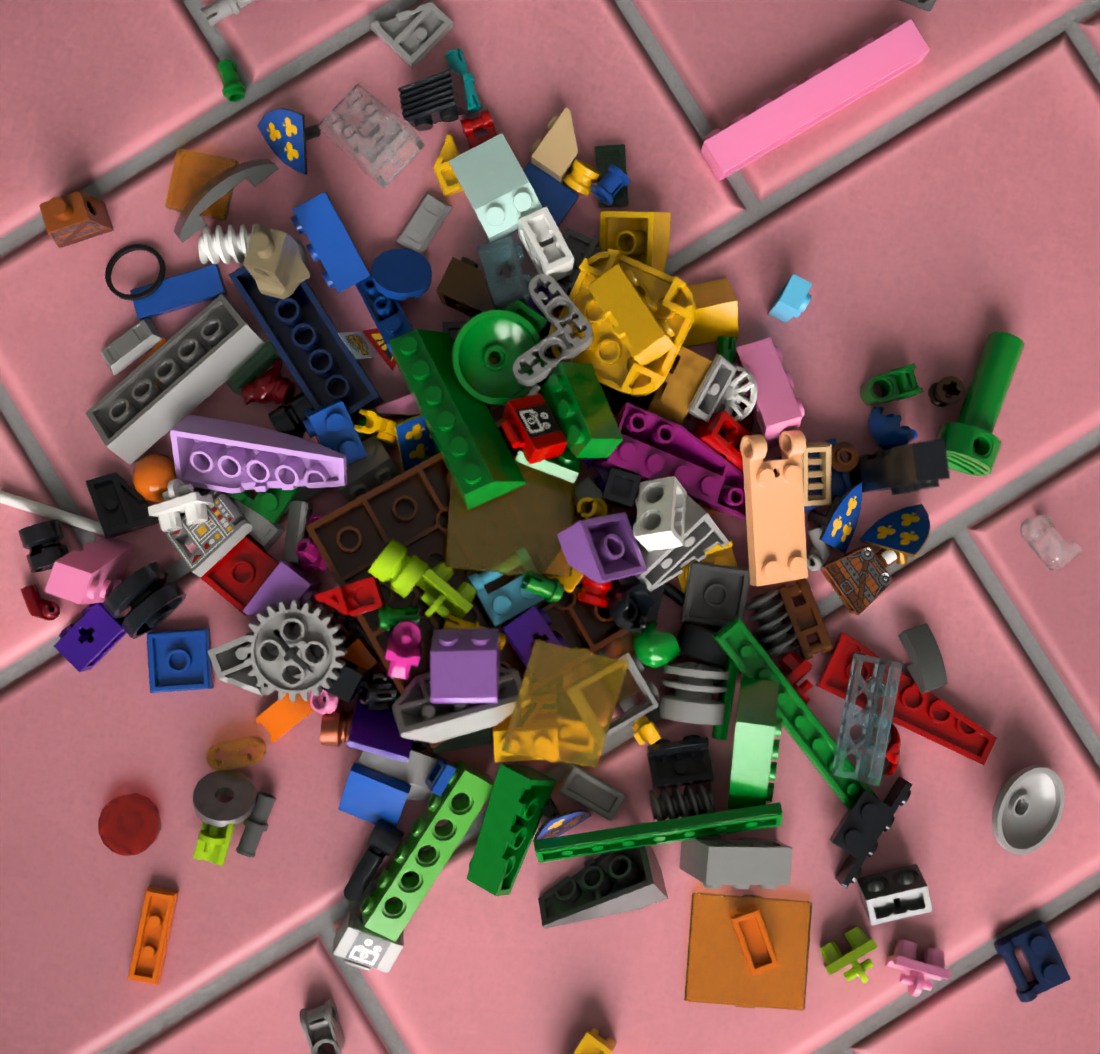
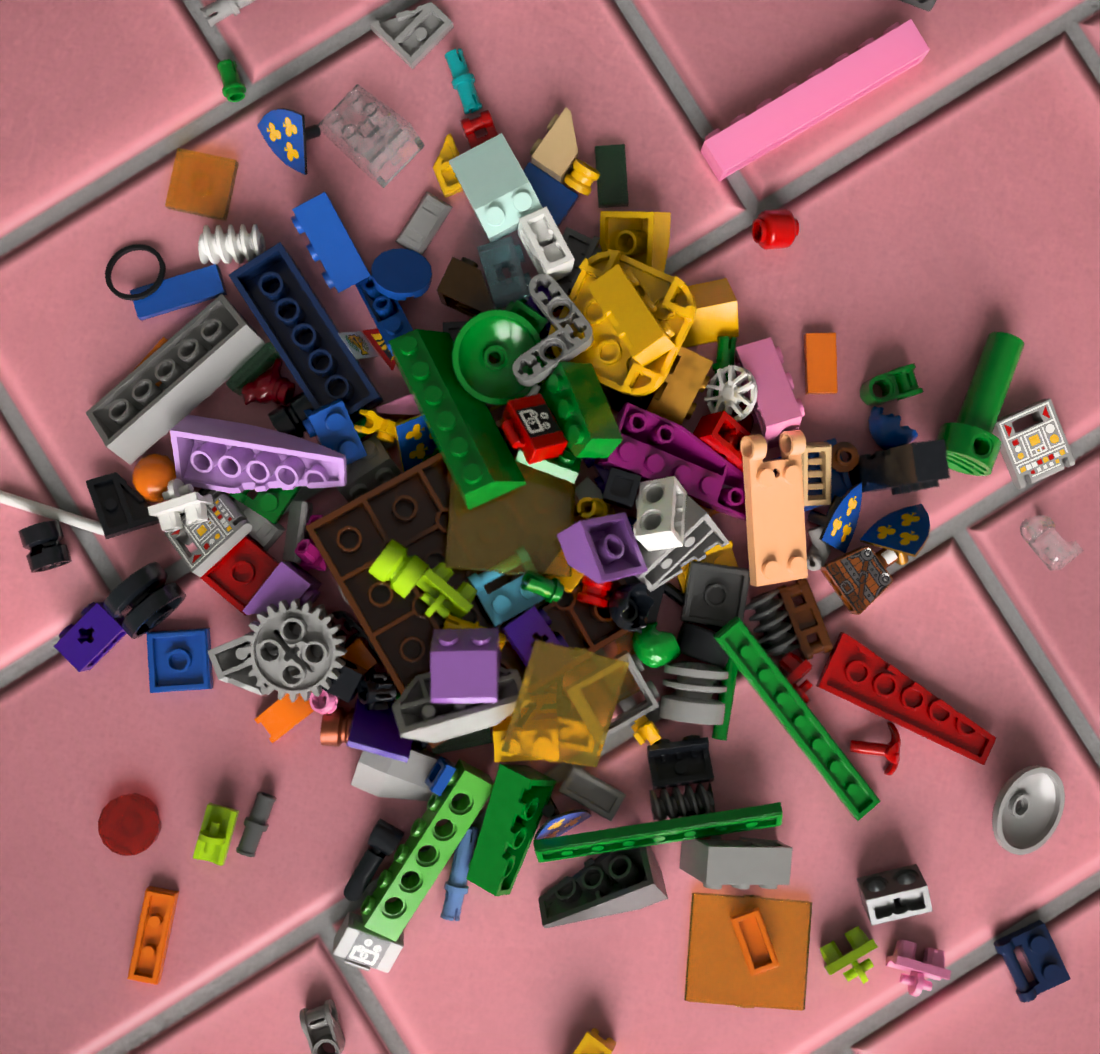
dark red arm [20,584,60,621] -> none
dark orange torso [39,191,114,248] -> none
bright pink wedge [44,534,135,604] -> none
light grey tile [101,318,163,375] -> none
dark grey slope [173,159,279,243] -> none
flat silver tile [193,770,256,827] -> none
clear yellow beam [206,736,267,770] -> none
dark tan piece [243,224,311,300] -> none
red slope [314,576,386,616] -> none
blue tile [338,763,411,827] -> none
green pin [378,605,419,631] -> none
dark pink hips [385,620,422,679] -> none
black brick [398,69,468,131] -> none
blue bush [590,164,630,206] -> none
light grey slope [687,354,738,422] -> none
green wedge [728,677,783,809] -> none
medium azure piece [768,274,812,323] -> none
black bracket [829,777,912,888] -> none
clear light blue fence [832,653,903,786] -> none
dark grey slope [898,623,947,694] -> none
dark brown bush [928,376,965,407] -> none
none -> medium blue pin [440,826,479,921]
none -> red head [752,209,799,250]
none -> orange tile [804,333,838,395]
none -> light grey container [993,399,1075,489]

